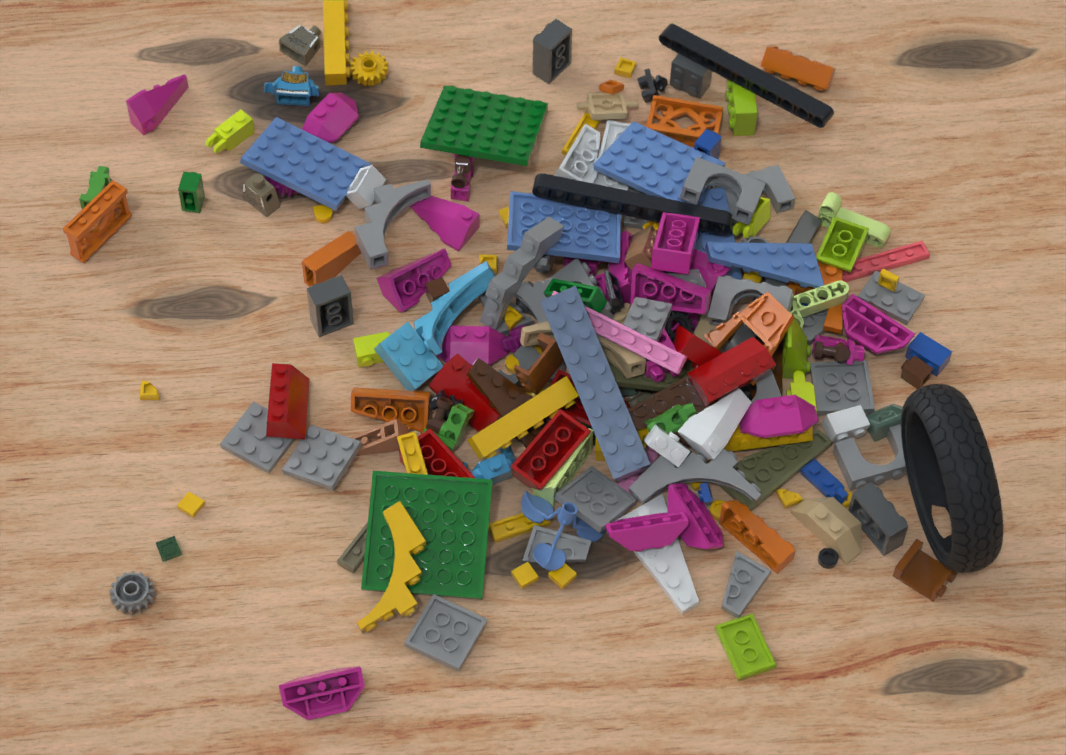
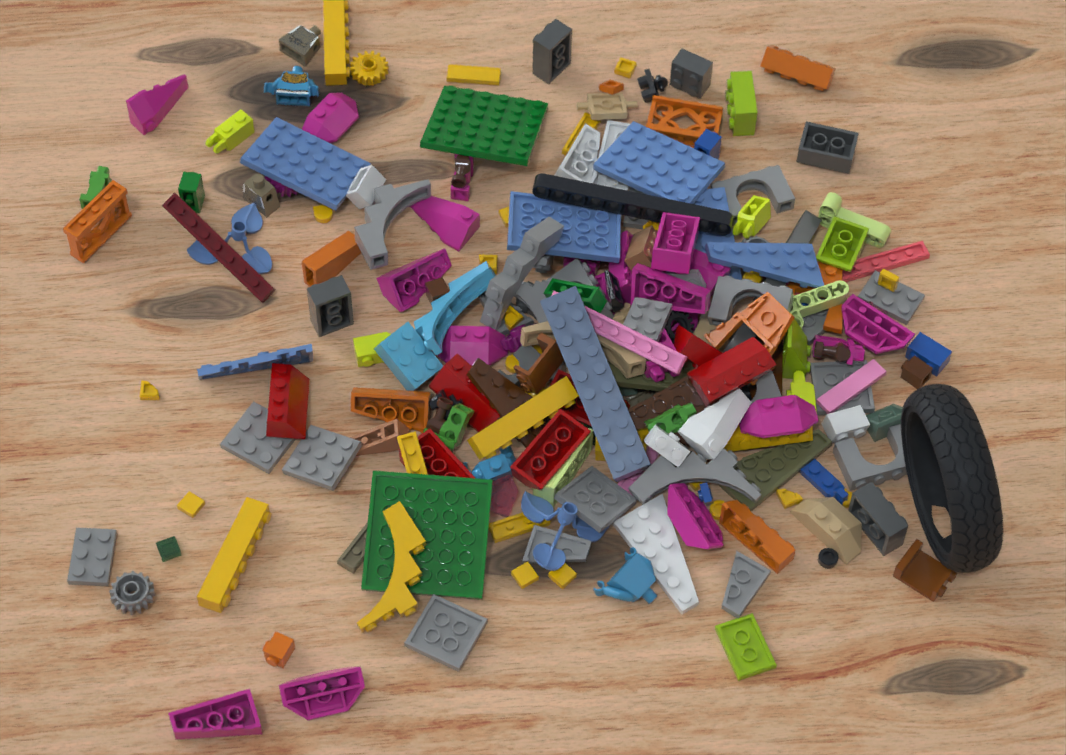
dark pink wedge [605,512,689,552] -> none
black beam [659,24,834,128] -> none
light grey arch [679,157,766,225] -> none
none -> light grey plate [67,528,117,586]
none -> dark red plate [162,192,275,303]
none -> dark pink wedge [168,689,262,740]
none -> medium blue plant [187,203,272,274]
none -> medium blue wing [197,344,313,380]
none -> yellow brick [197,497,271,613]
none -> orange brick [263,631,295,668]
none -> yellow tile [447,64,501,86]
none -> clear pink plate [490,474,518,518]
none -> dark azure torso [593,547,657,604]
none -> dark grey brick [796,121,859,174]
none -> bright pink tile [816,359,887,414]

